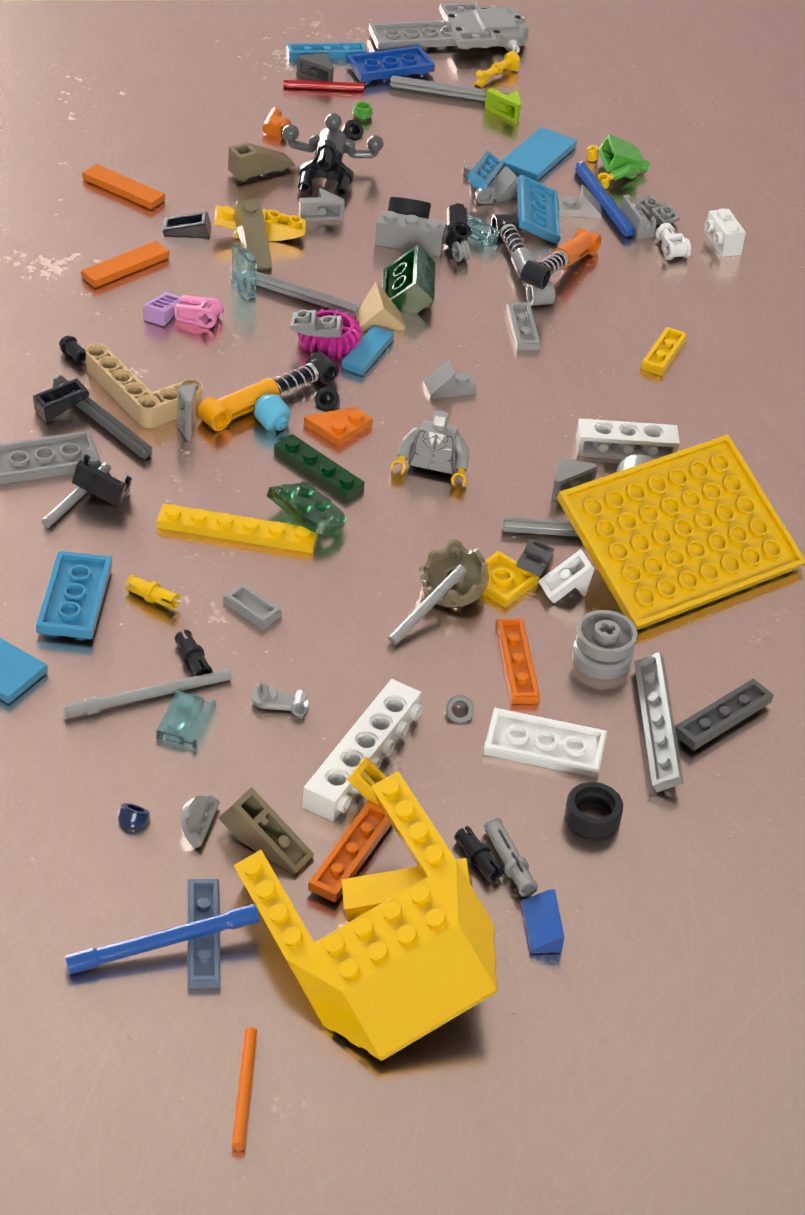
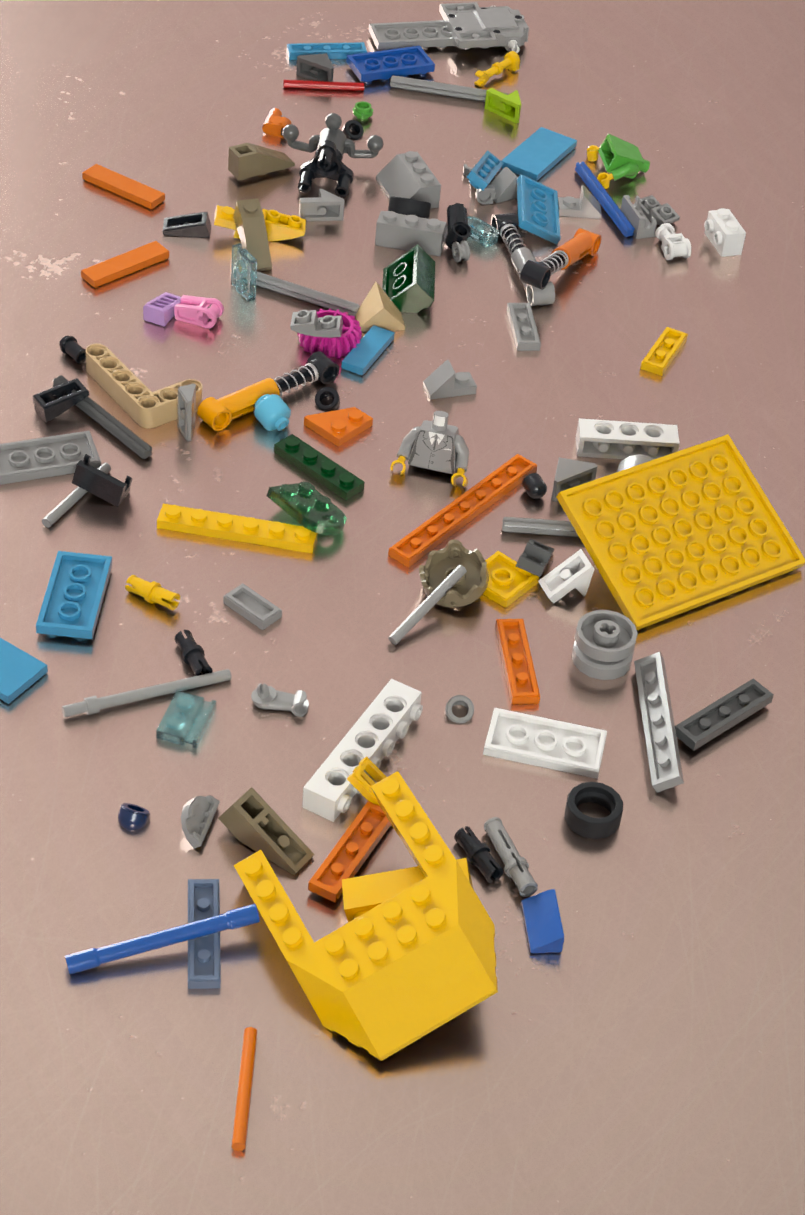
none -> light grey slope [376,151,441,209]
none -> orange tile [388,454,537,568]
none -> black piece [522,473,547,499]

